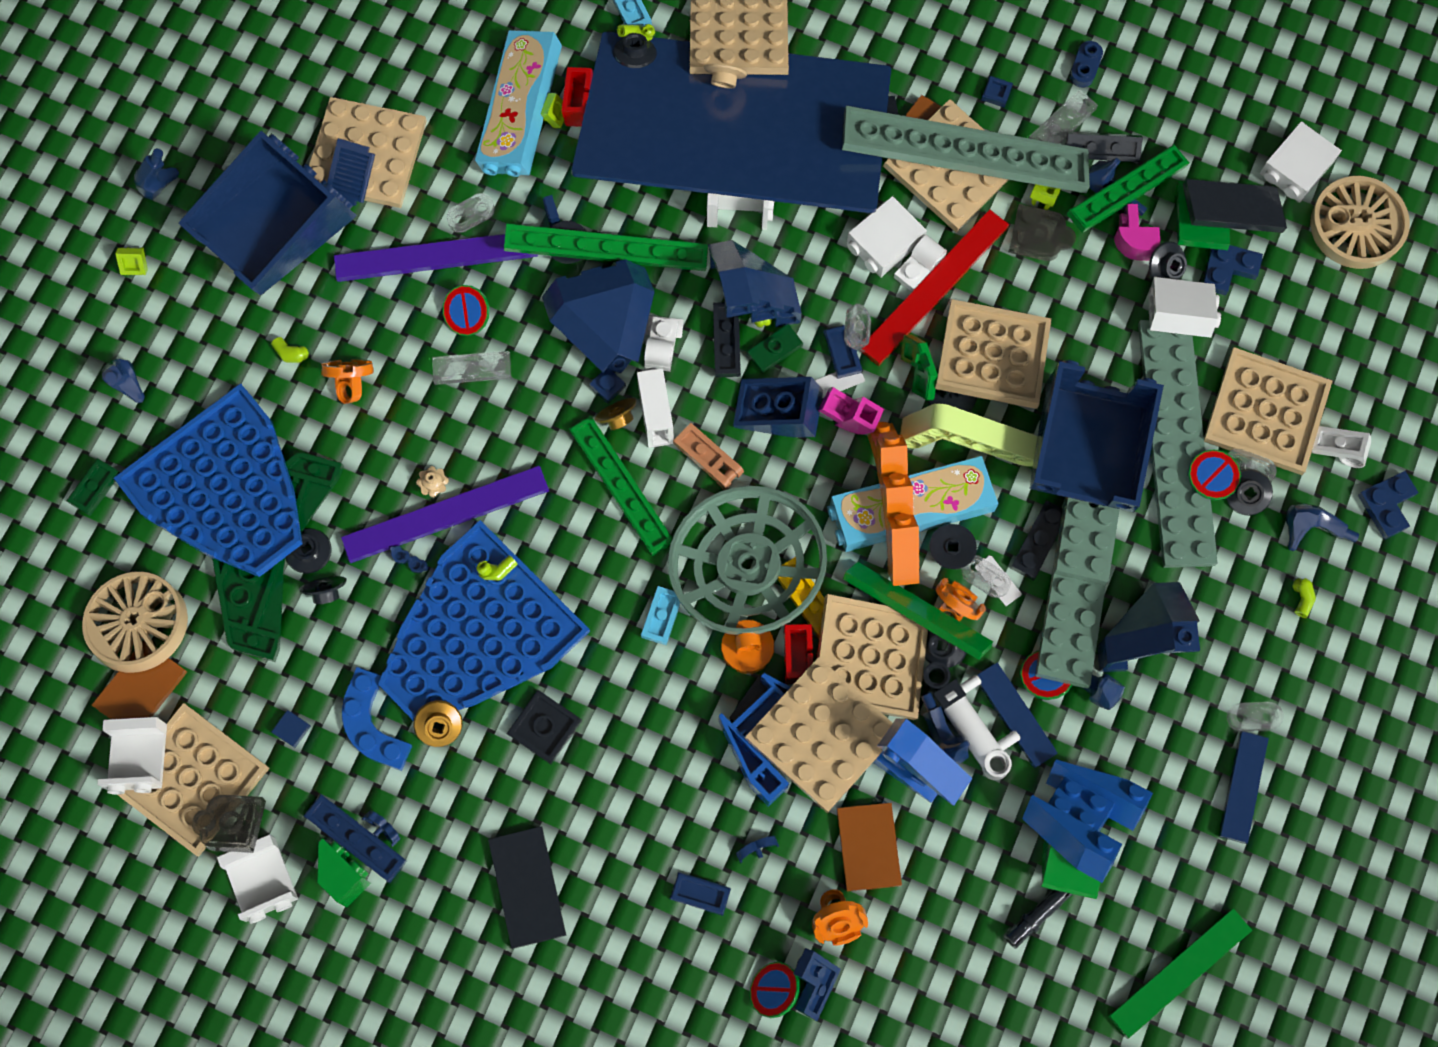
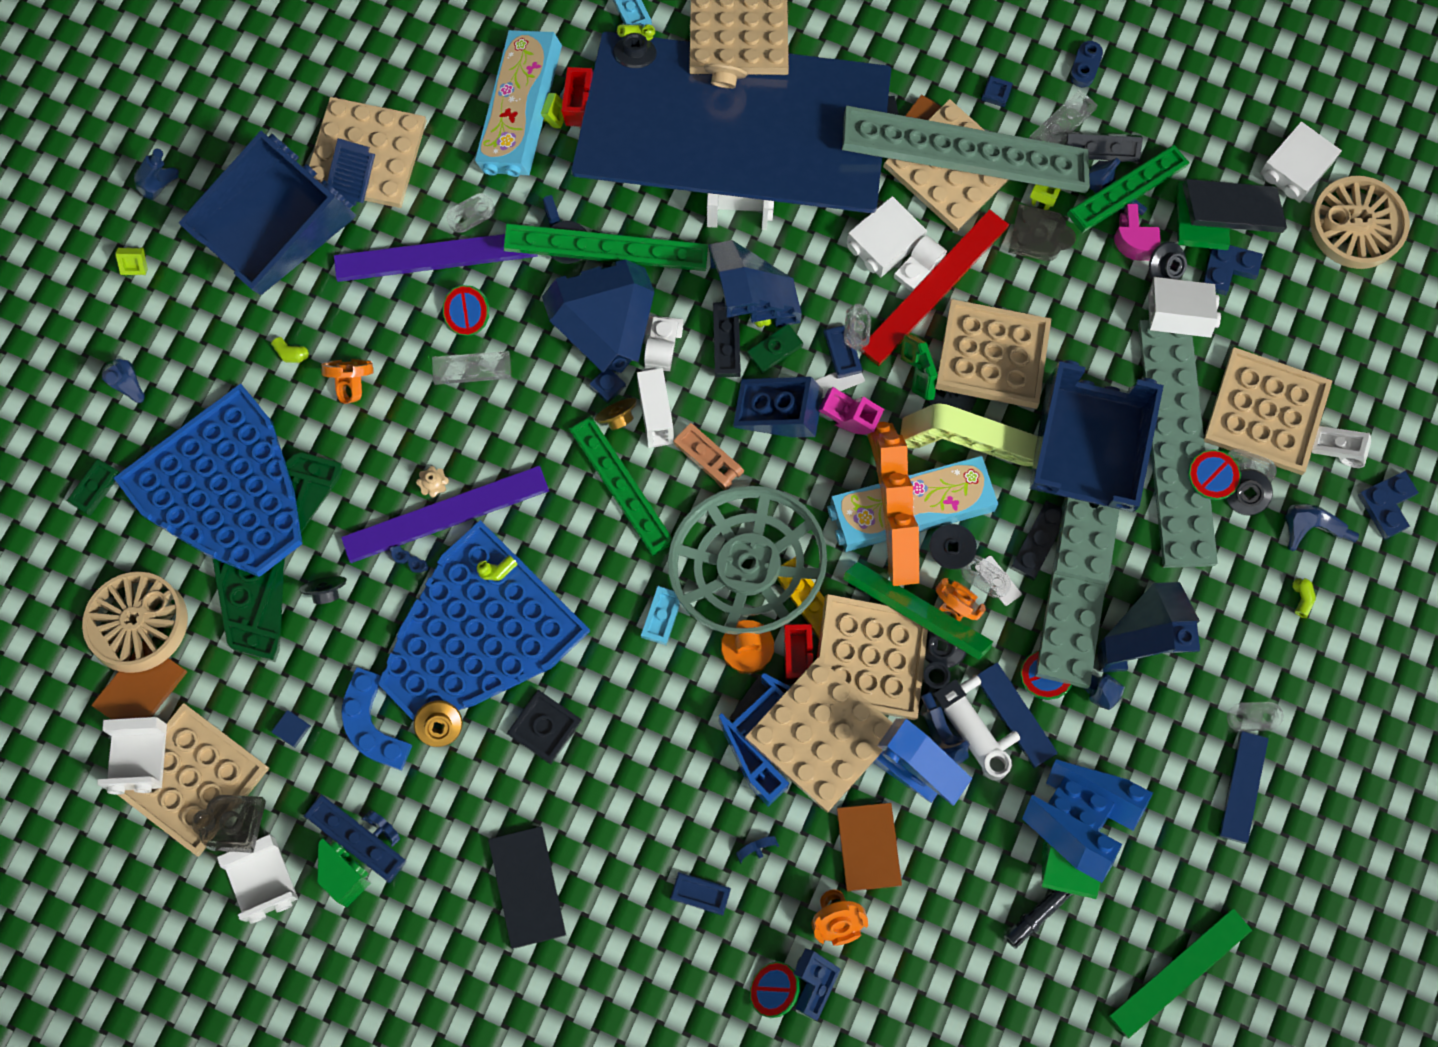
black piece [285,528,332,574] -> none

